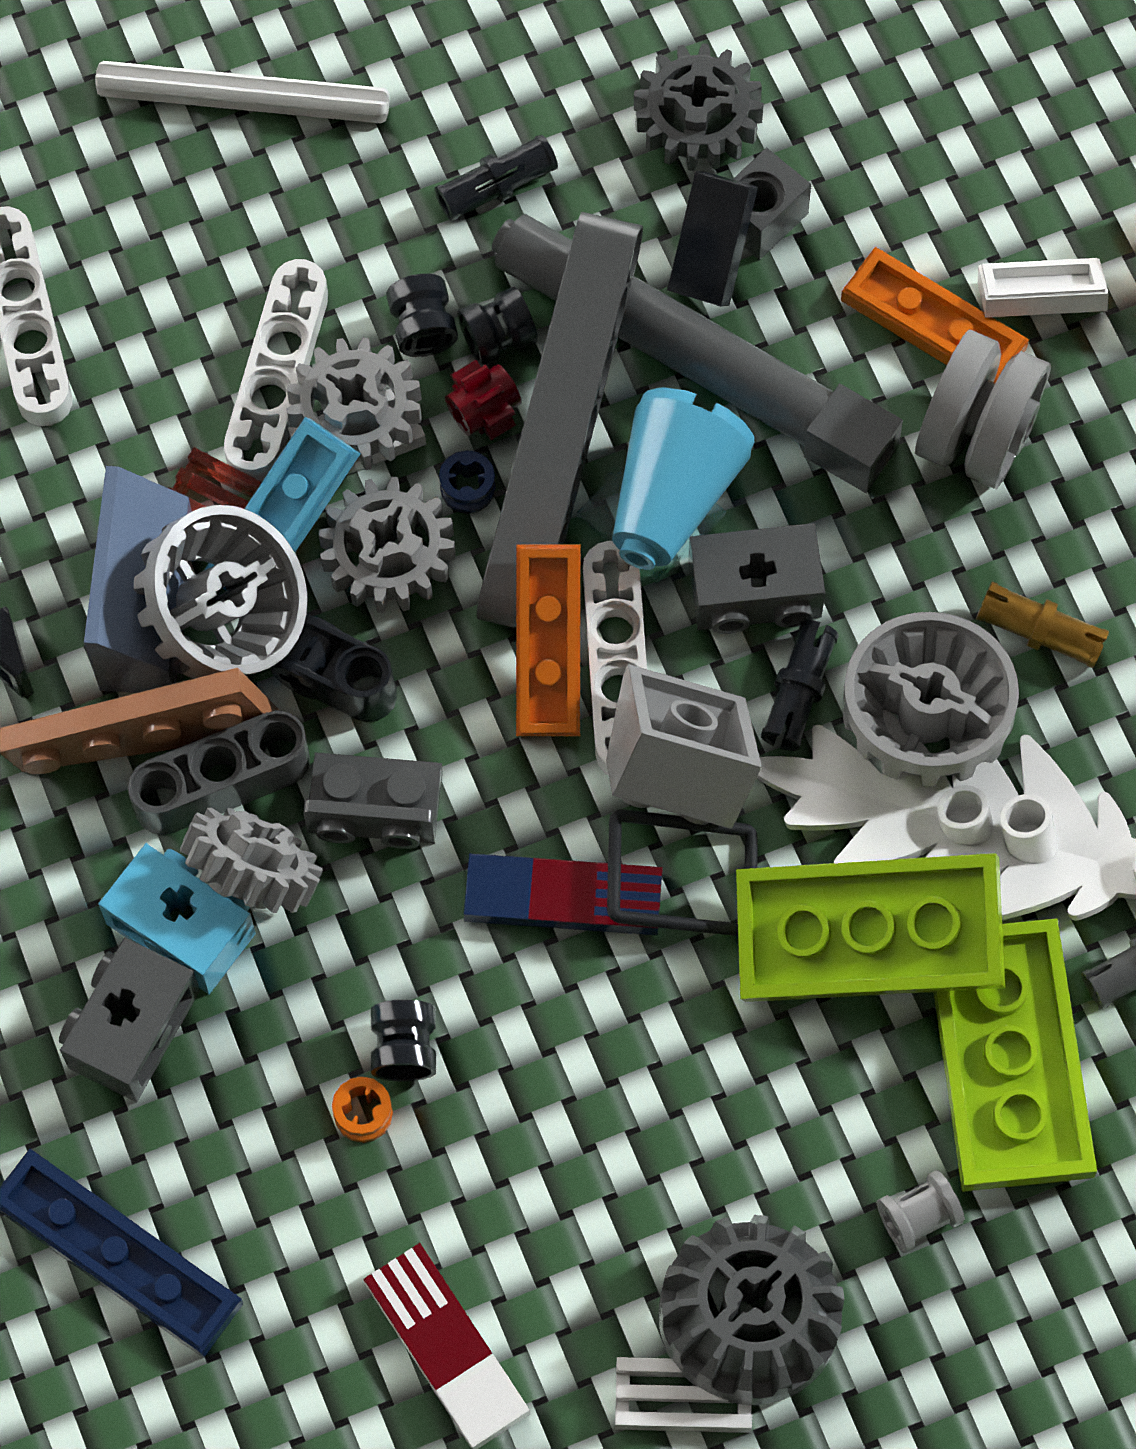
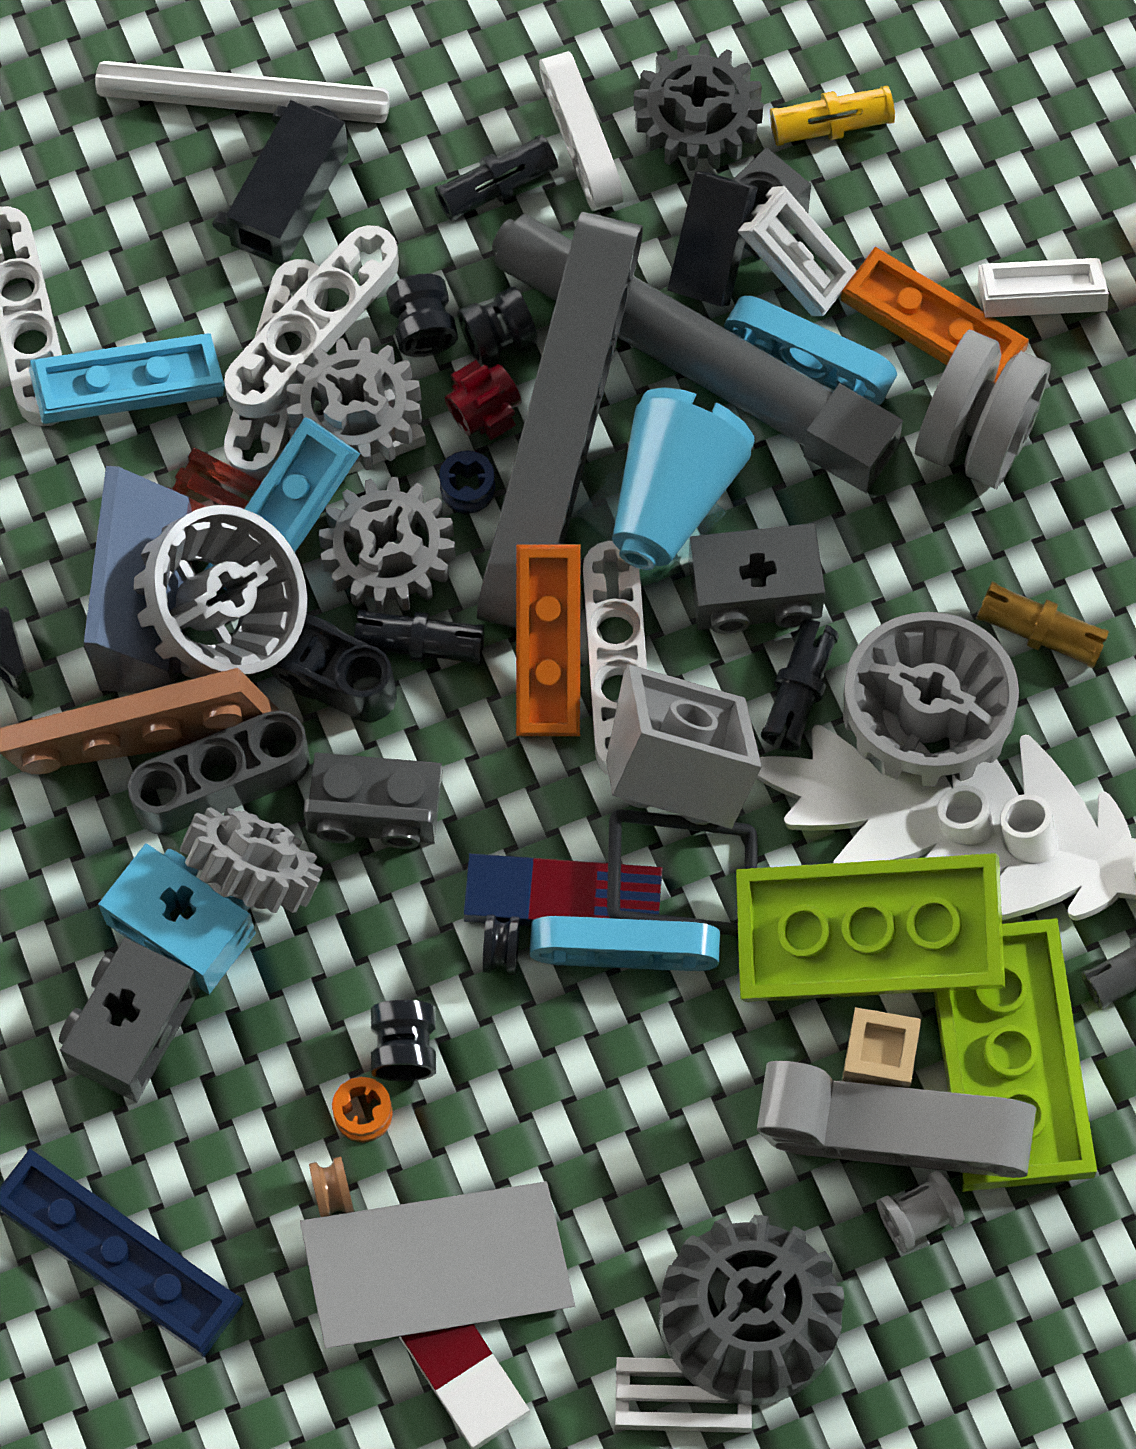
none -> medium azure tile [29,333,225,424]
none -> black brick [212,100,349,266]
none -> white beam [224,225,399,418]
none -> light grey sticker [300,1181,576,1349]
none -> medium nougat bush [309,1156,354,1217]
none -> black pin [354,609,485,665]
none -> black bush [483,914,520,975]
none -> medium azure beam [530,916,720,971]
none -> white beam [539,51,623,211]
none -> medium azure beam [724,296,897,405]
none -> white tile [738,186,857,316]
none -> light grey beam [757,1061,1036,1178]
none -> yellow pin [769,85,895,146]
none -> tan brick [842,1007,921,1088]

